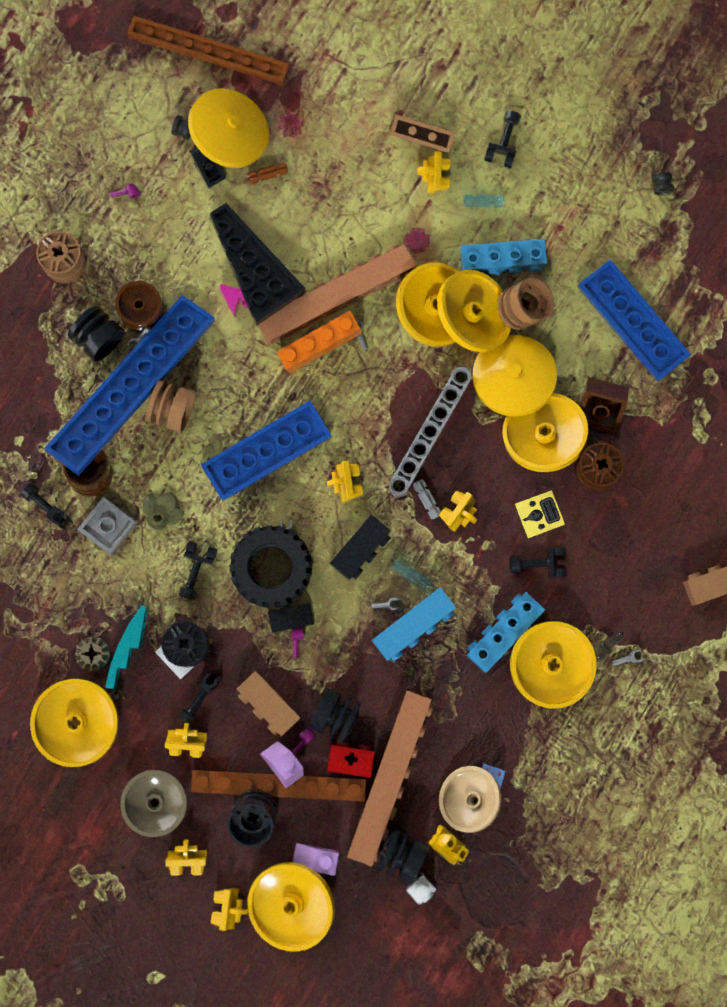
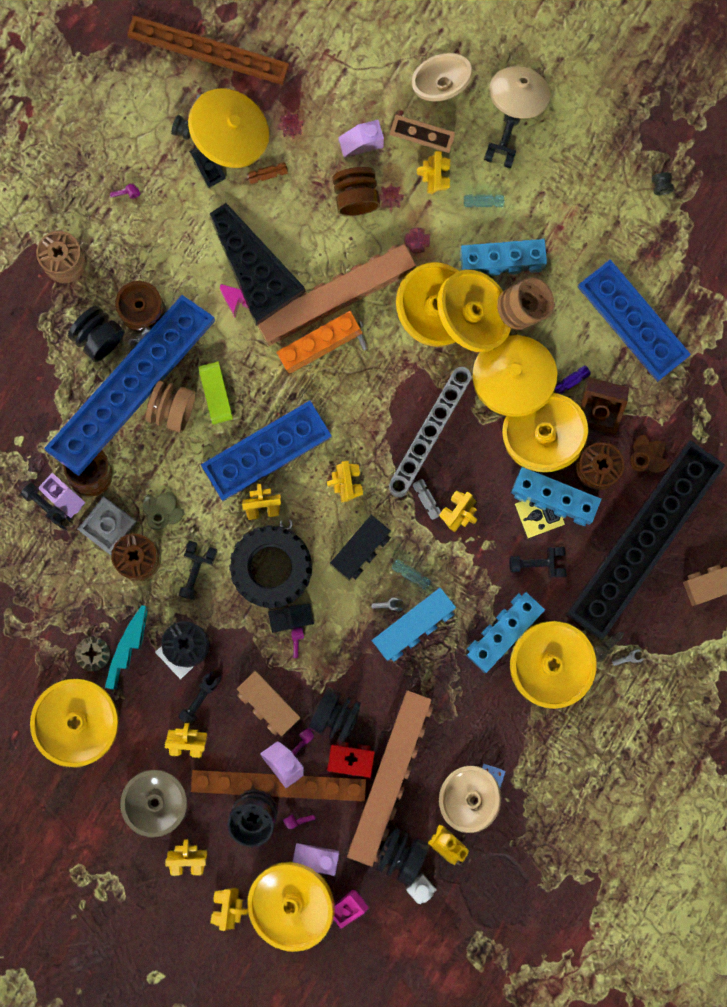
none -> lavender slope [39,473,85,518]
none -> reddish brown wheel [111,534,161,581]
none -> lime beam [198,361,233,425]
none -> yellow hips [242,484,281,520]
none -> magenta hand [283,814,315,829]
none -> reddish brown wheel [332,167,380,216]
none -> dark pink slope [333,890,369,928]
none -> lavender slope [338,120,384,158]
none -> clear pink gear [379,183,404,211]
none -> tan dish [411,53,472,101]
none -> tan dish [489,66,551,119]
none -> dark azure brick [511,467,601,526]
none -> dark purple axle [554,365,591,394]
none -> black brick [565,440,725,640]
none -> reddish brown plate [630,434,670,473]

